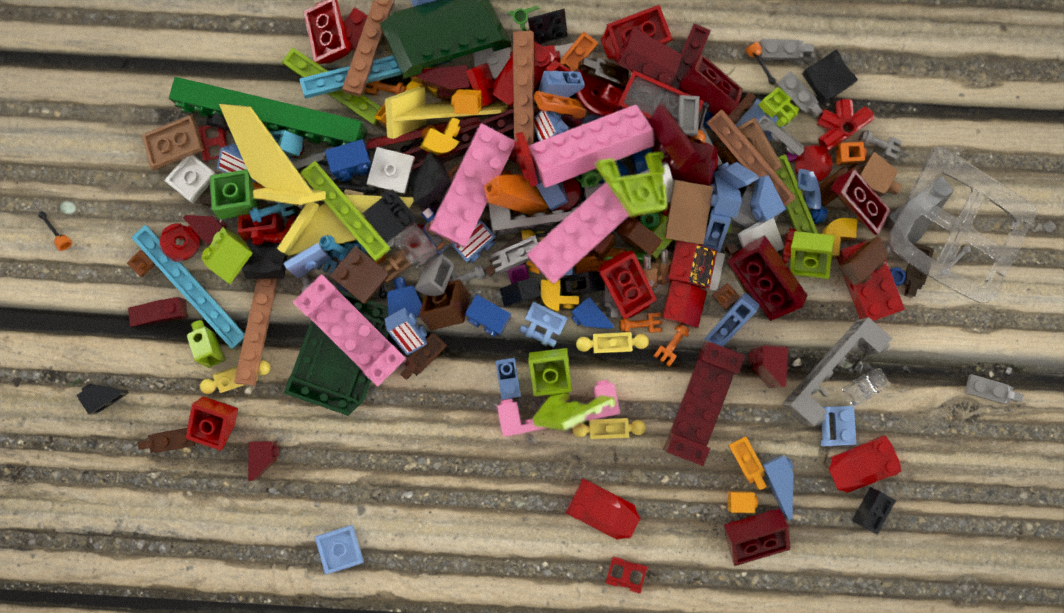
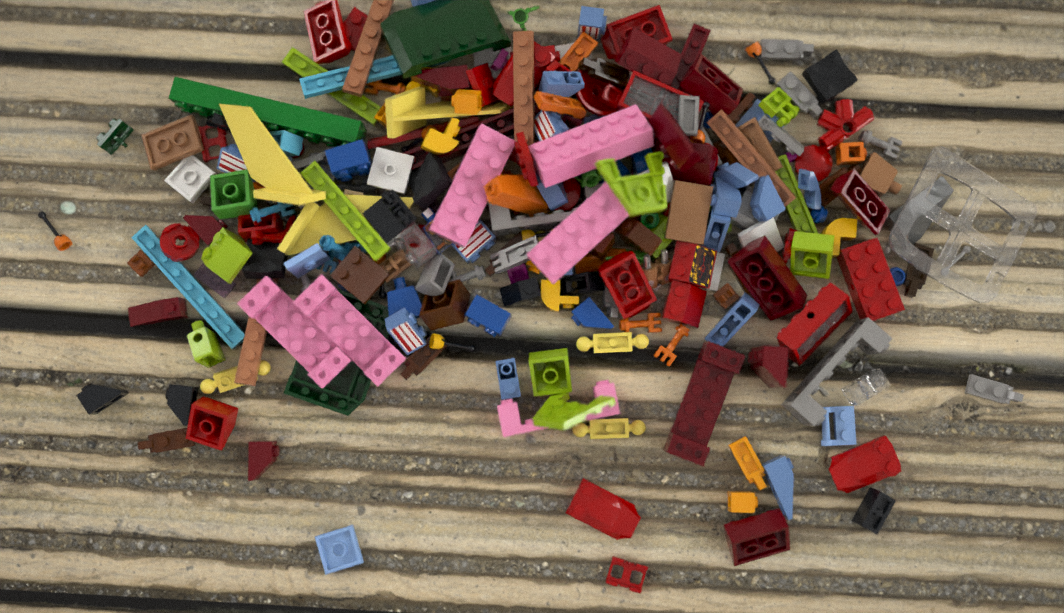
light blue plate [519,302,568,348] -> none
black hinge [528,9,568,44] -> none
reddish brown slope [838,236,889,285] -> none
none -> dark green hips [96,118,134,155]
none -> black slope [165,384,199,426]
none -> plate [194,263,237,298]
none -> bright pink plate [237,276,352,388]
none -> hinge [429,333,475,352]
none -> magenta plate [490,48,509,72]
none -> medium blue brick [577,6,607,41]
none -> red brick [776,282,852,366]

